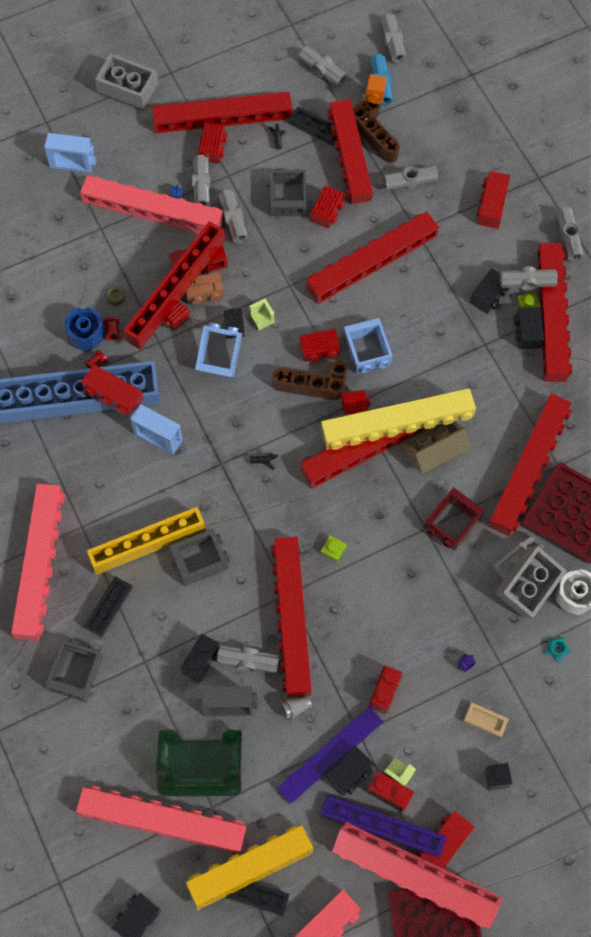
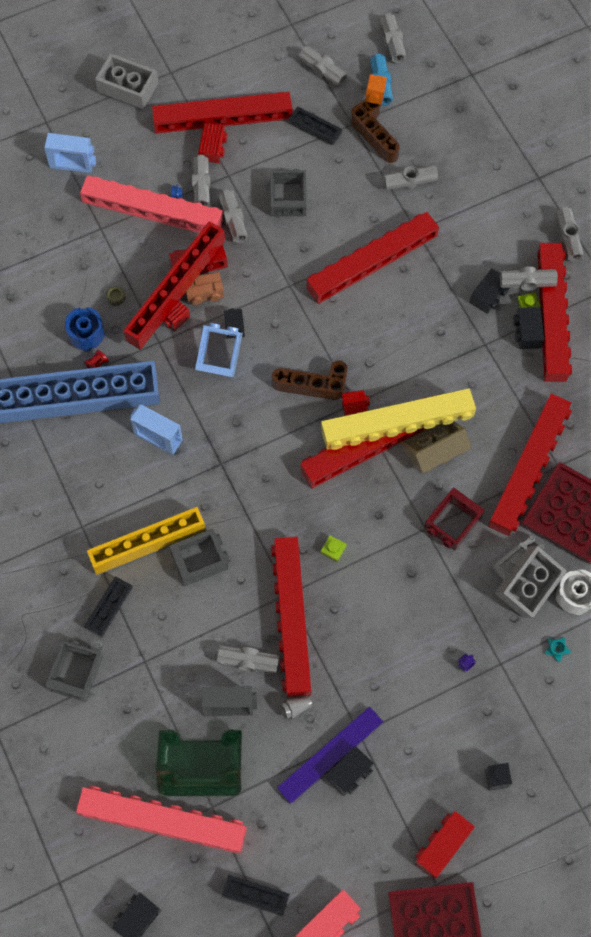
coral brick [11,484,65,641] -> none
red brick [81,364,144,416] -> none
red bush [103,316,122,341] -> none
black brick [180,633,220,683] -> none
yellow brick [186,826,314,911] -> none
yellowish green panel [249,298,274,331] -> none
black bar [250,453,278,470] -> none
black bar [268,124,285,149] -> none
red brick [299,329,340,362] -> none
red brick [310,185,345,228] -> none
dark purple tile [320,795,447,858] -> none
red brick [327,99,373,204] -> none
coral brick [332,822,503,929] -> none
light blue window [343,318,393,374] -> none
red brick [368,771,414,813] -> none
red brick [369,665,402,714] -> none
yellowish green panel [383,758,416,786] -> none
tan tile [463,702,509,739] -> none
red brick [476,171,510,229] -> none

